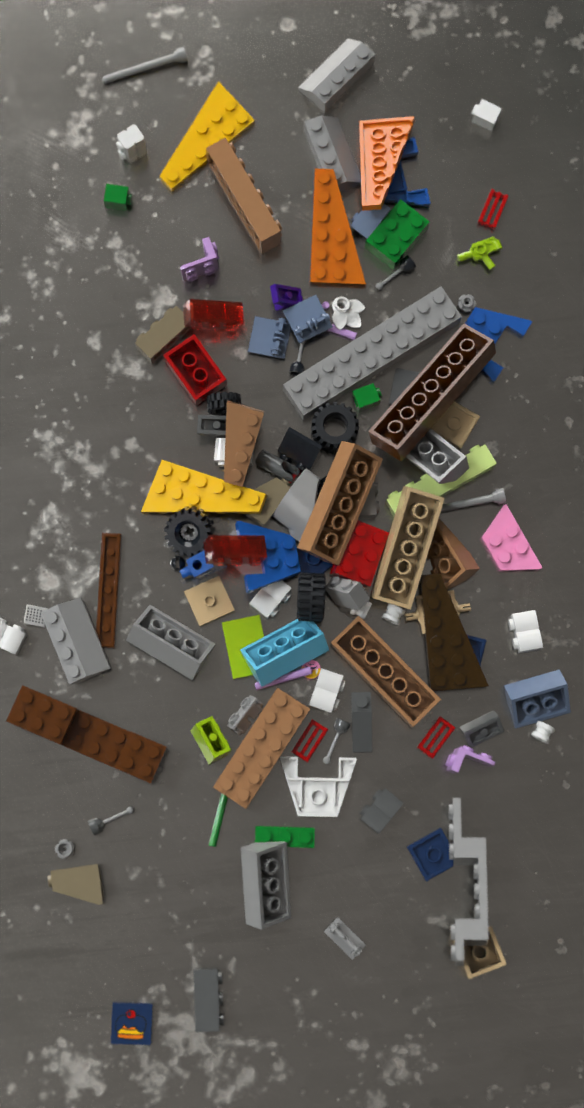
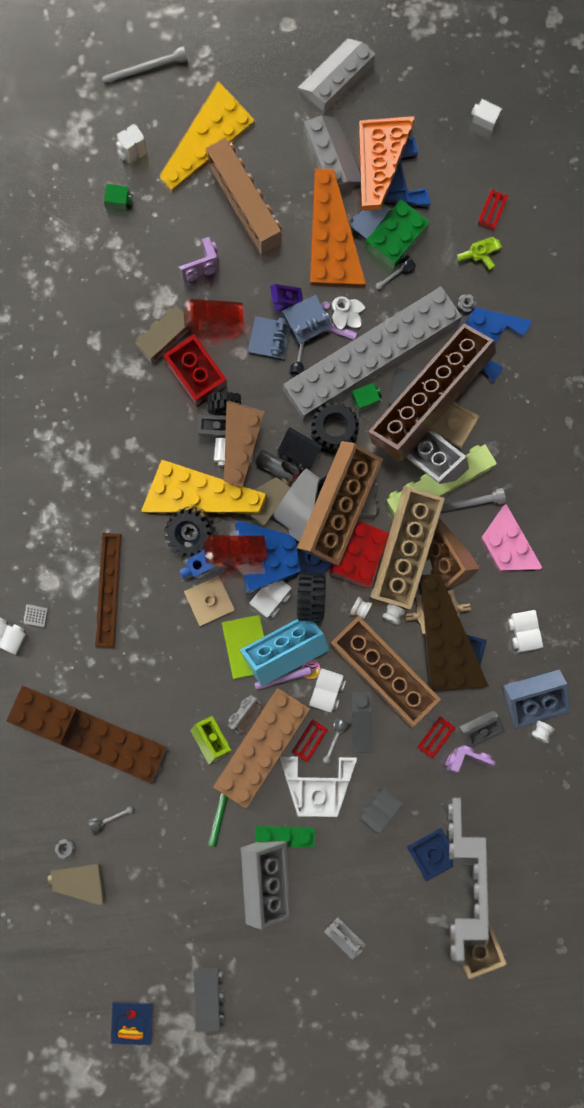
light grey slope [41,598,111,684] -> none
light grey slope [126,605,215,680] -> none
black hinge [170,556,186,572] -> none
light grey brick [326,576,370,611] -> none

